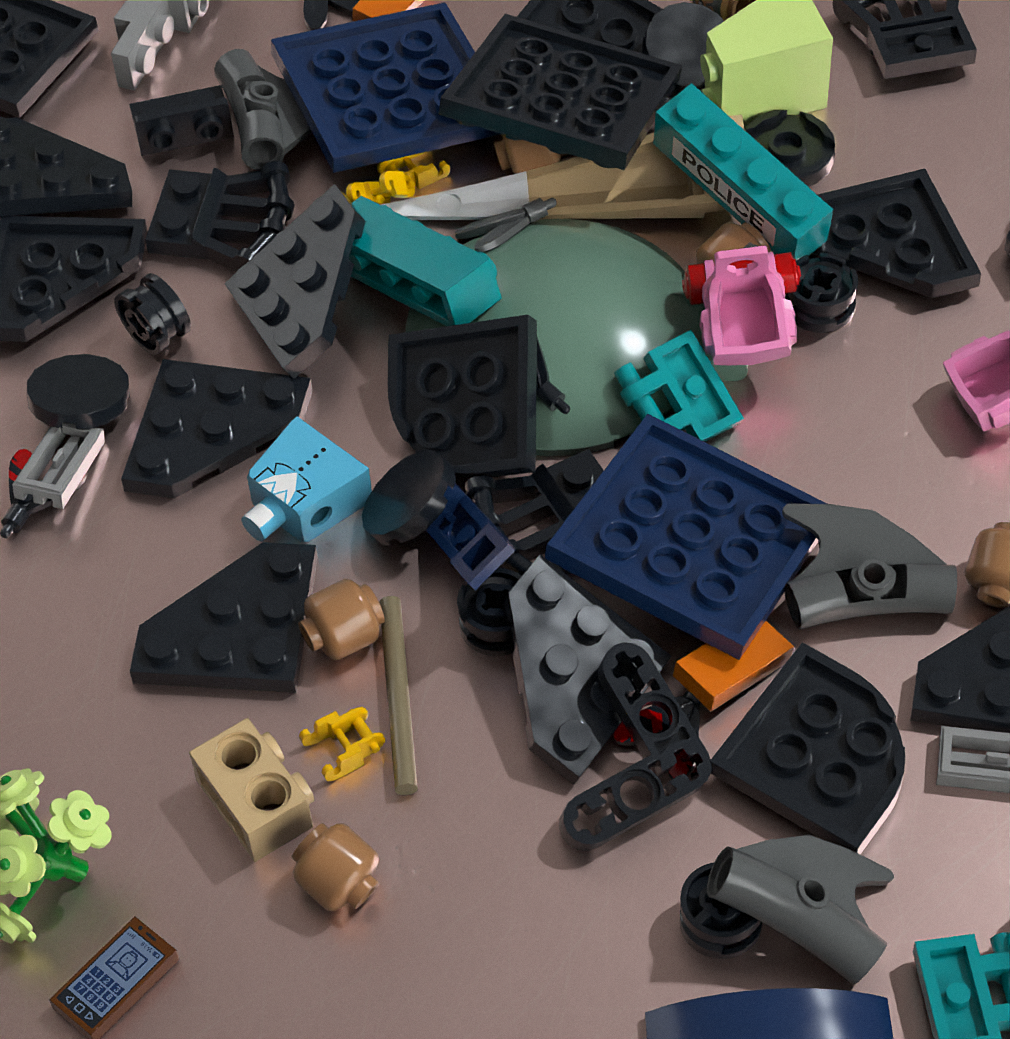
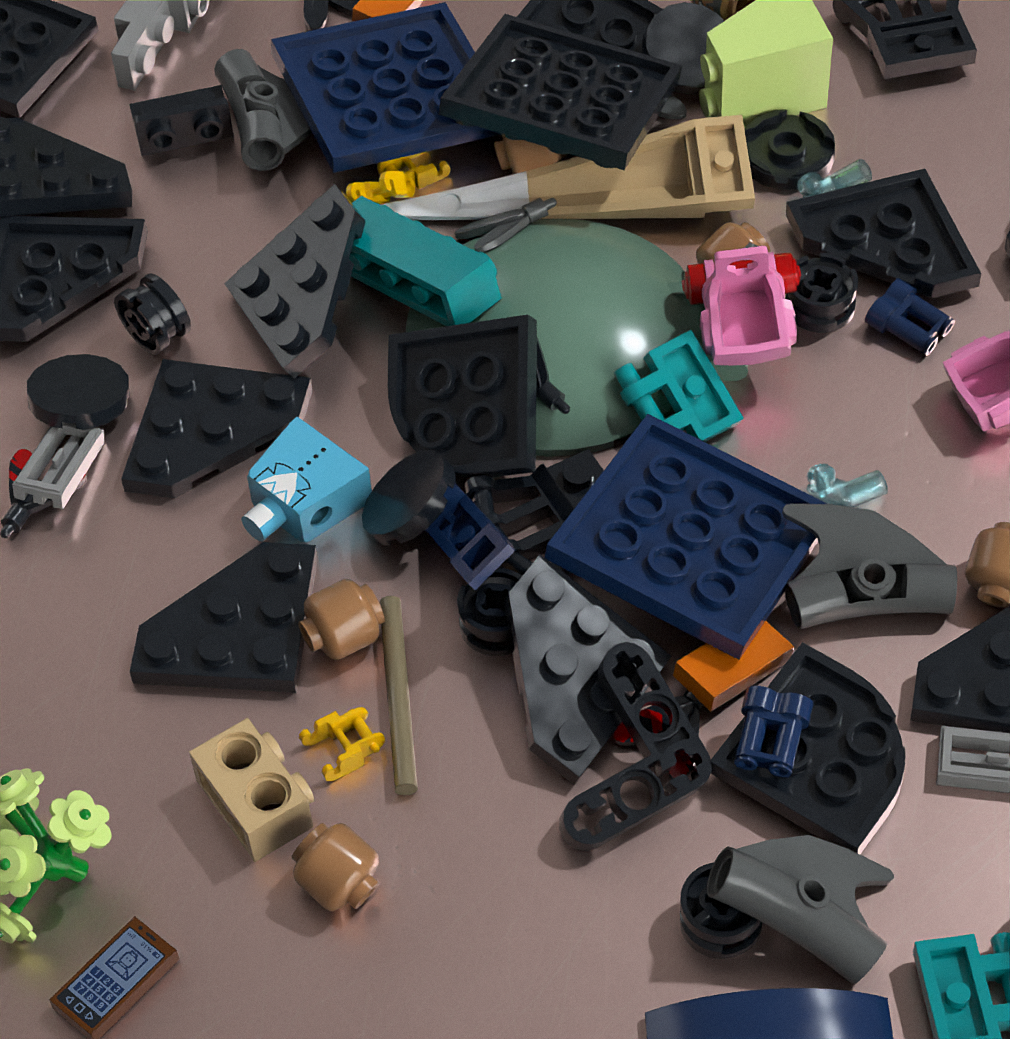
black plate [145,161,295,272] -> none
teal brick [653,83,834,261] -> none
none -> dark blue piece [734,686,814,777]
none -> clear light blue arm [797,159,872,198]
none -> clear light blue arm [806,464,888,508]
none -> dark blue piece [865,278,955,356]

